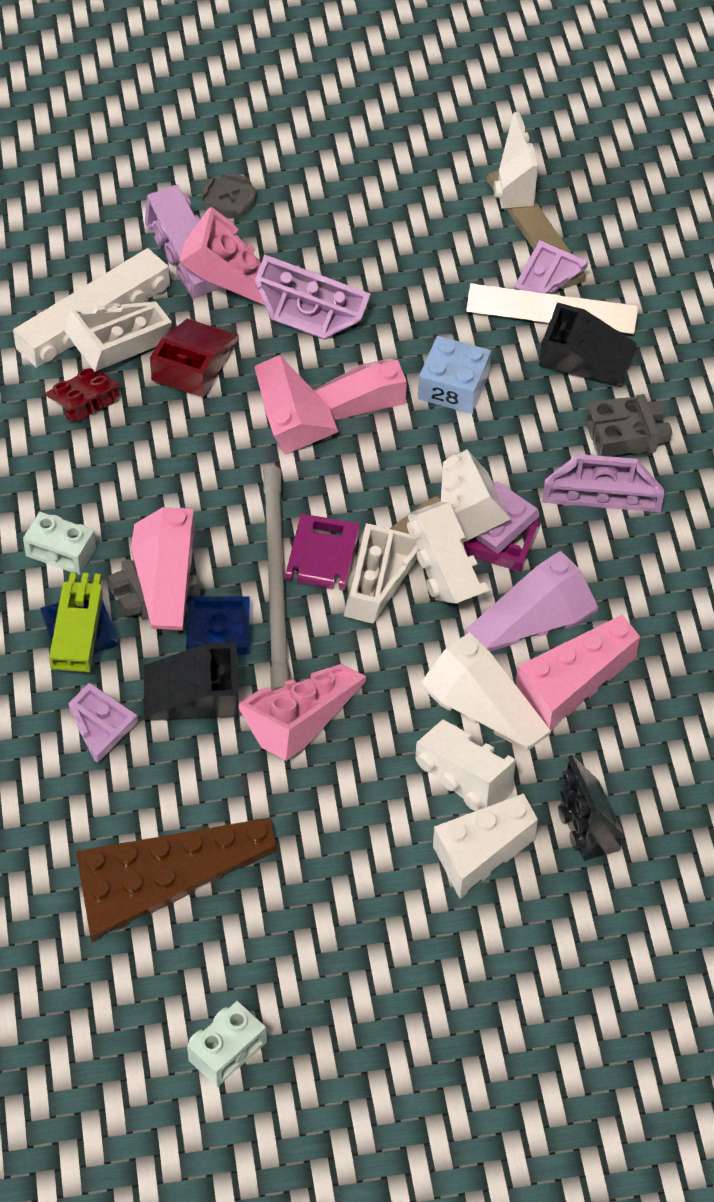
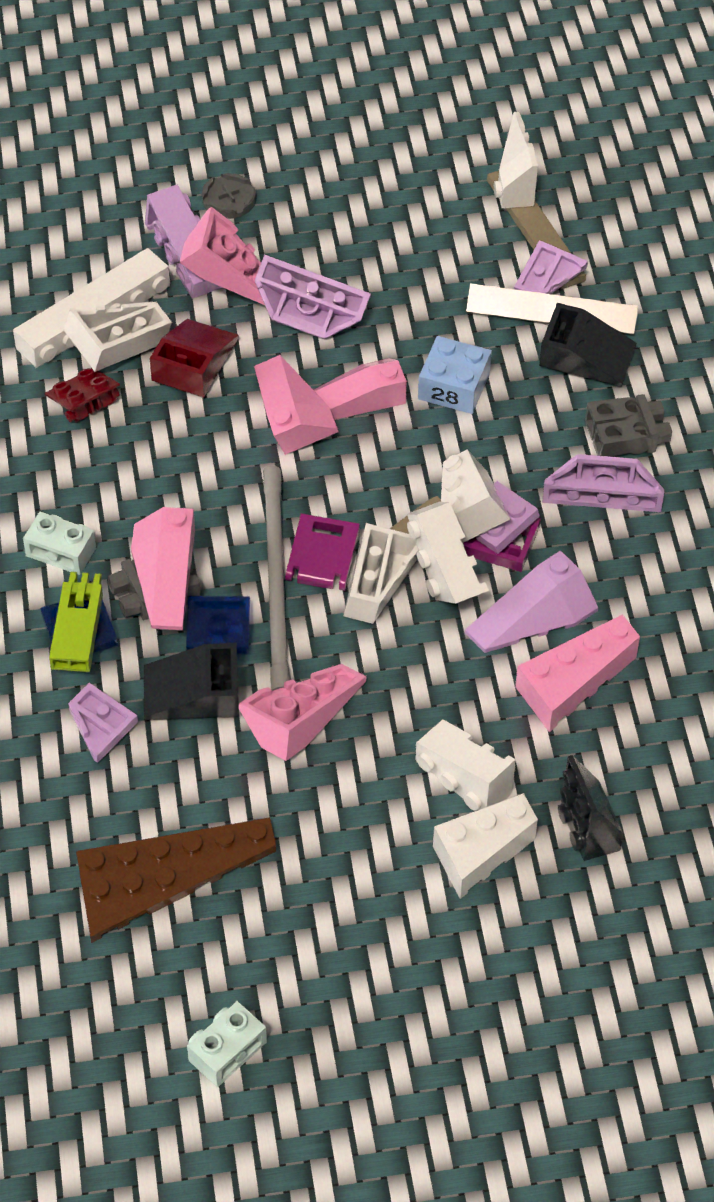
white wedge [421,632,551,751] -> none

